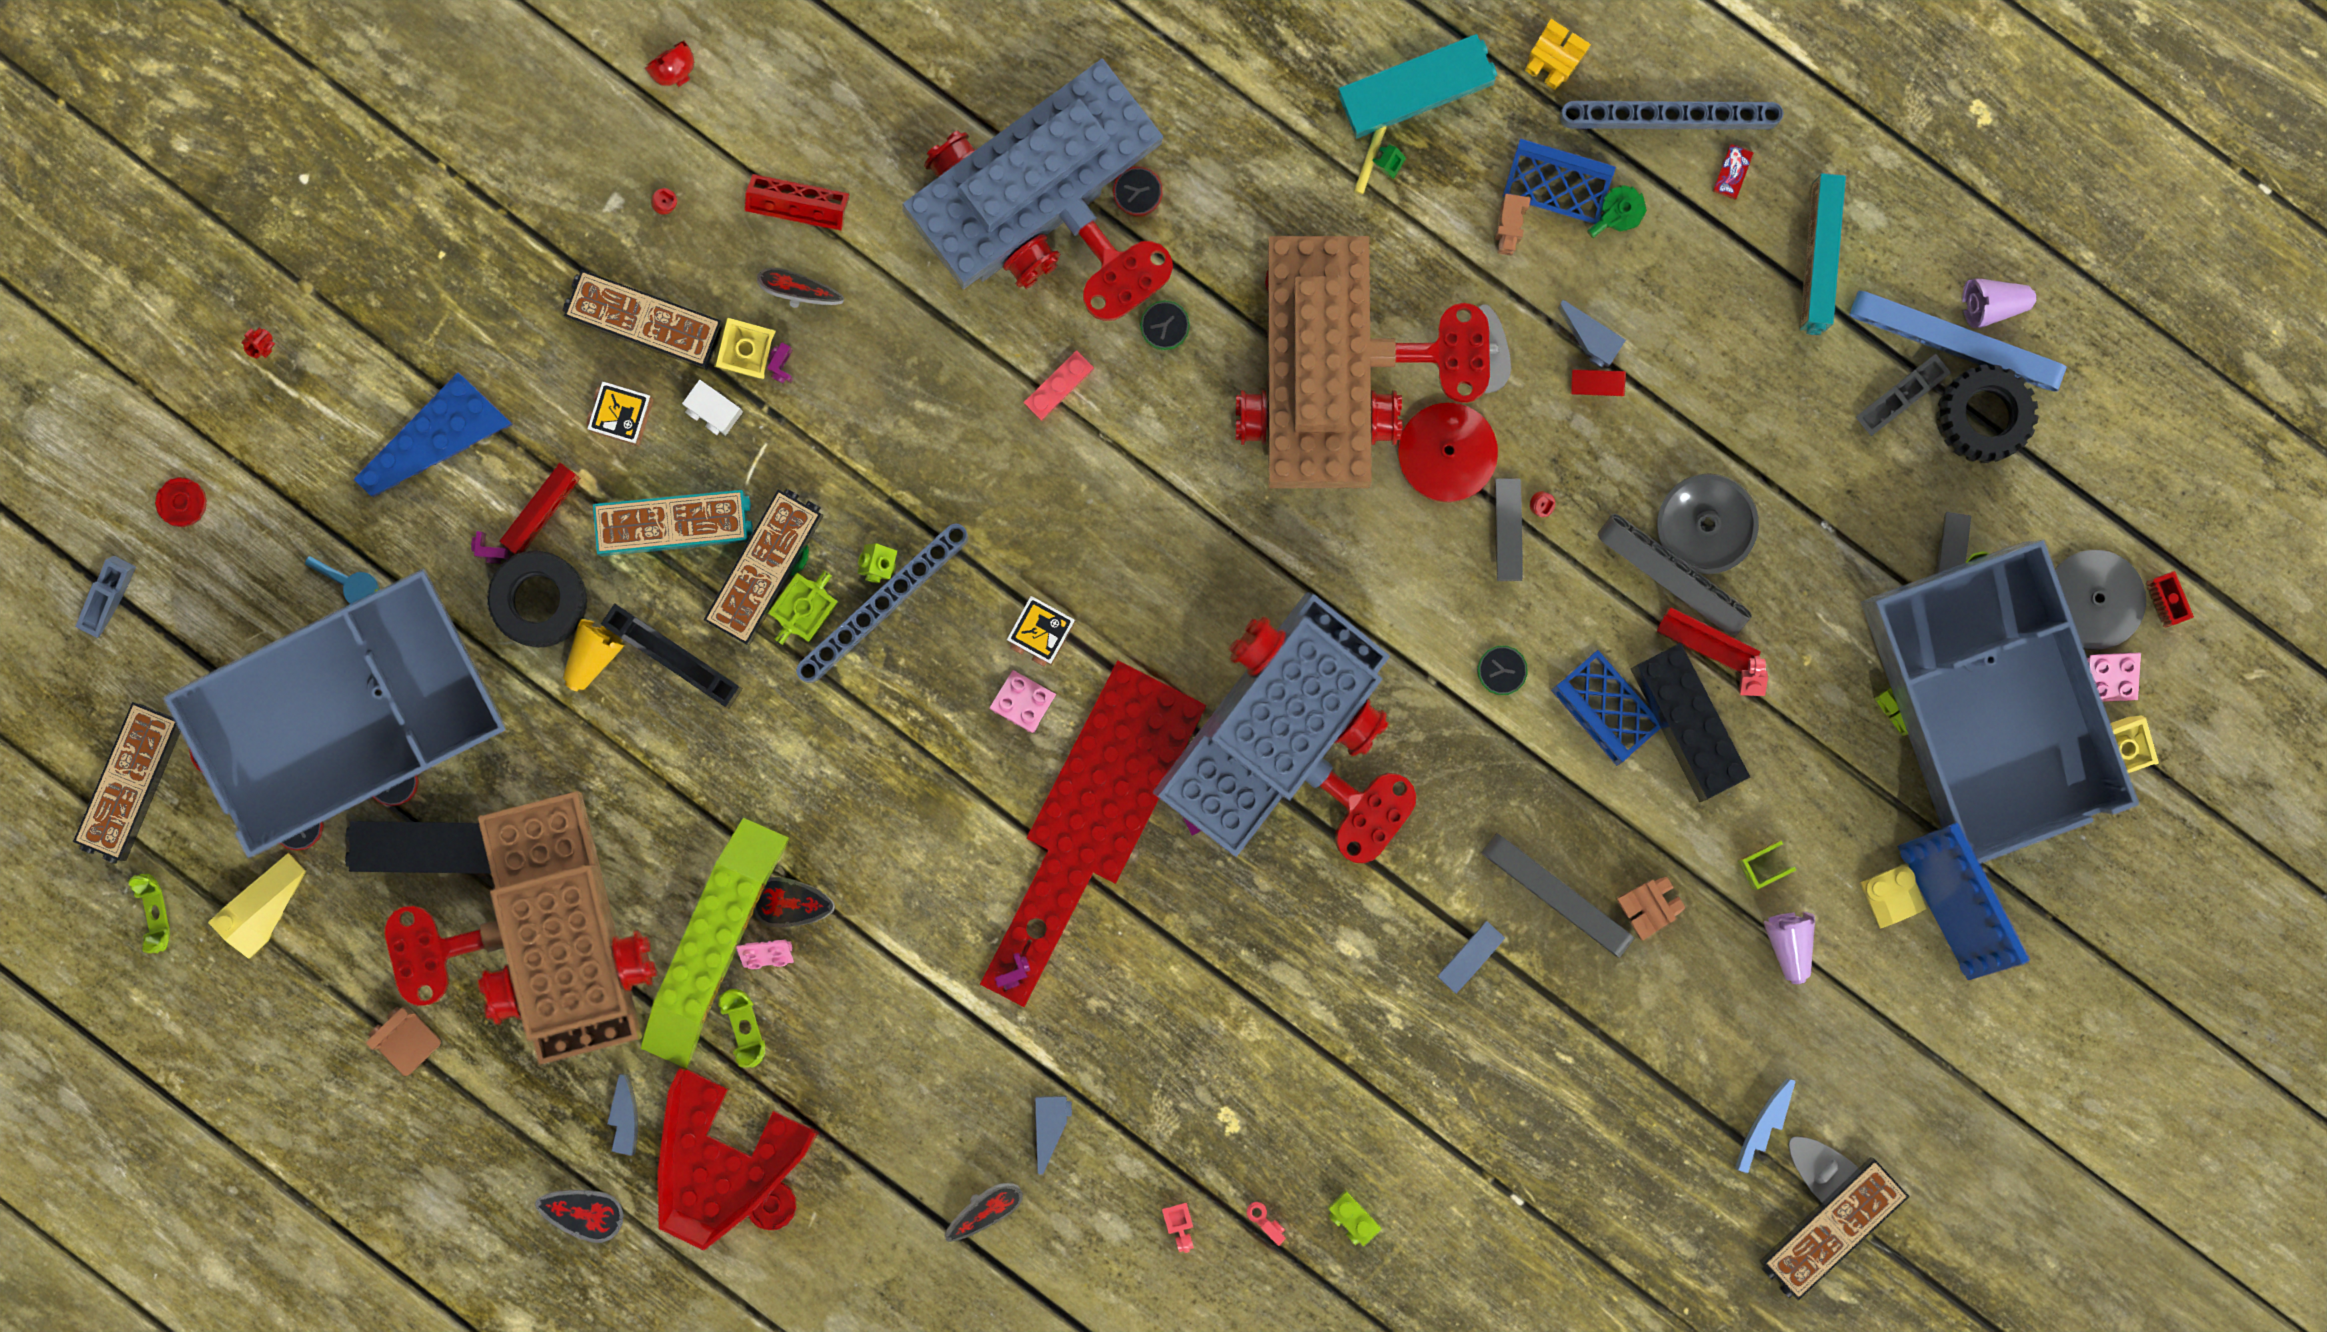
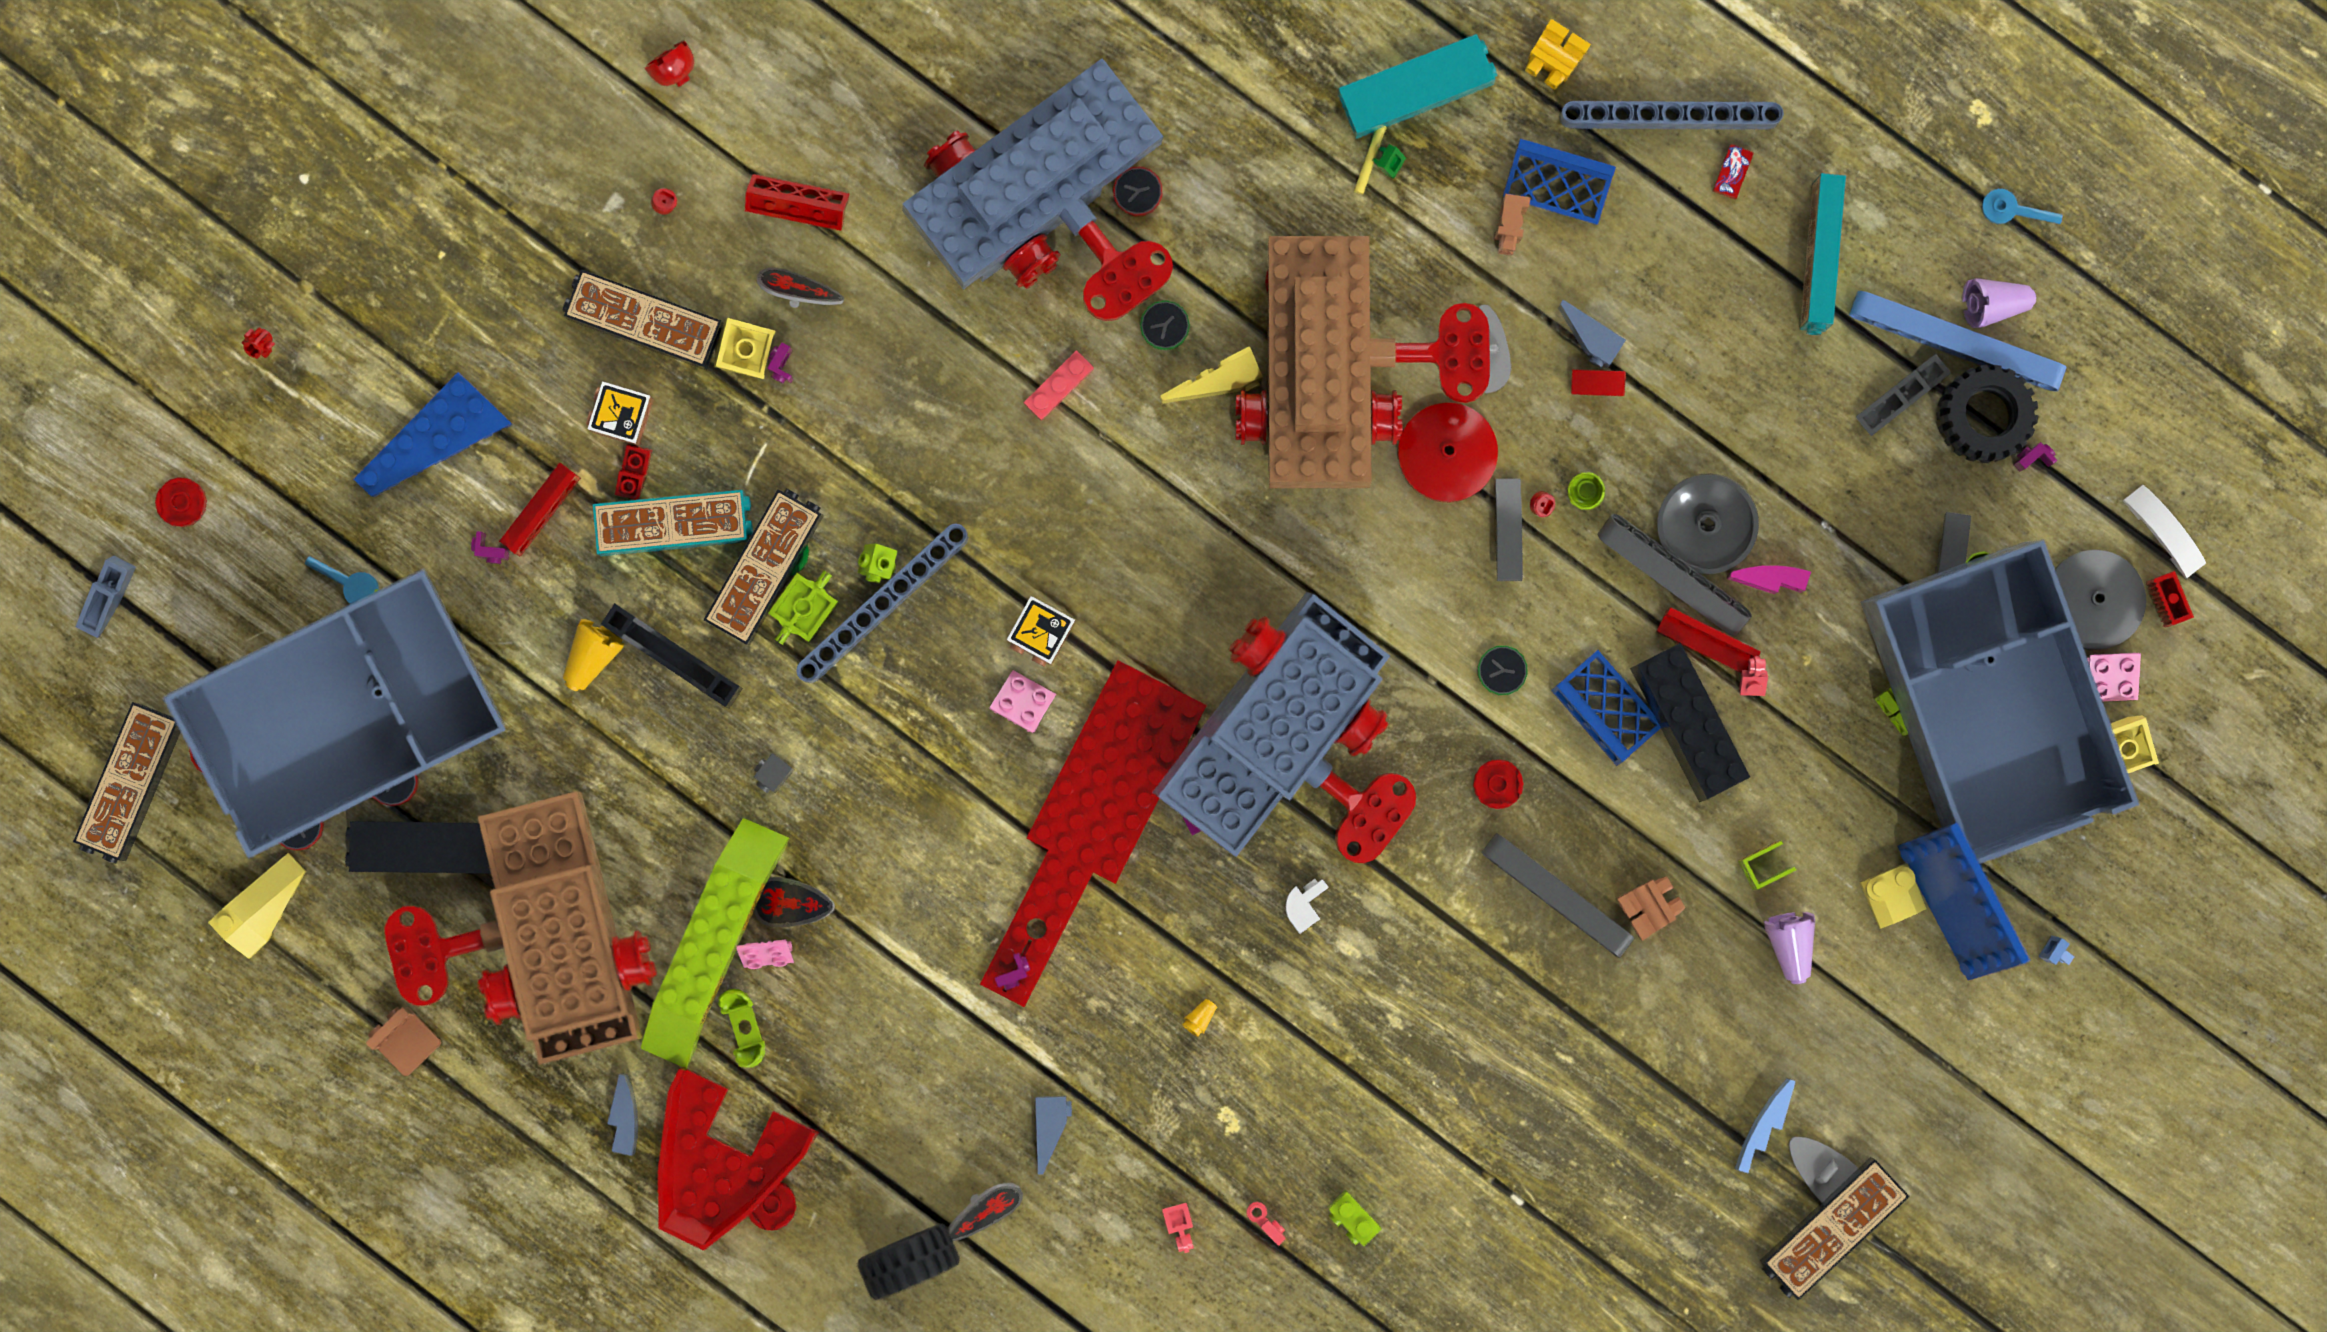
lime piece [128,874,170,954] -> none
black tyre [487,550,587,648] -> none
shield [535,1190,624,1243] -> none
white brick [682,380,743,436] -> none
sand blue slope [1436,921,1505,994] -> none
green piece [1587,185,1647,238] -> none
none -> red slope [614,444,652,500]
none -> dark grey brick [754,753,795,794]
none -> black tyre [857,1224,960,1300]
none -> light yellow wedge [1160,346,1263,404]
none -> yellow cone [1182,998,1217,1037]
none -> white brick [1285,879,1329,934]
none -> red tile [1473,759,1524,809]
none -> lime hair [1567,472,1605,510]
none -> dark pink slope [1727,566,1811,594]
none -> dark azure piece [1982,189,2063,224]
none -> magenta bracket [2013,442,2057,472]
none -> medium blue tile [2038,936,2074,965]
none -> white slope [2123,485,2206,579]

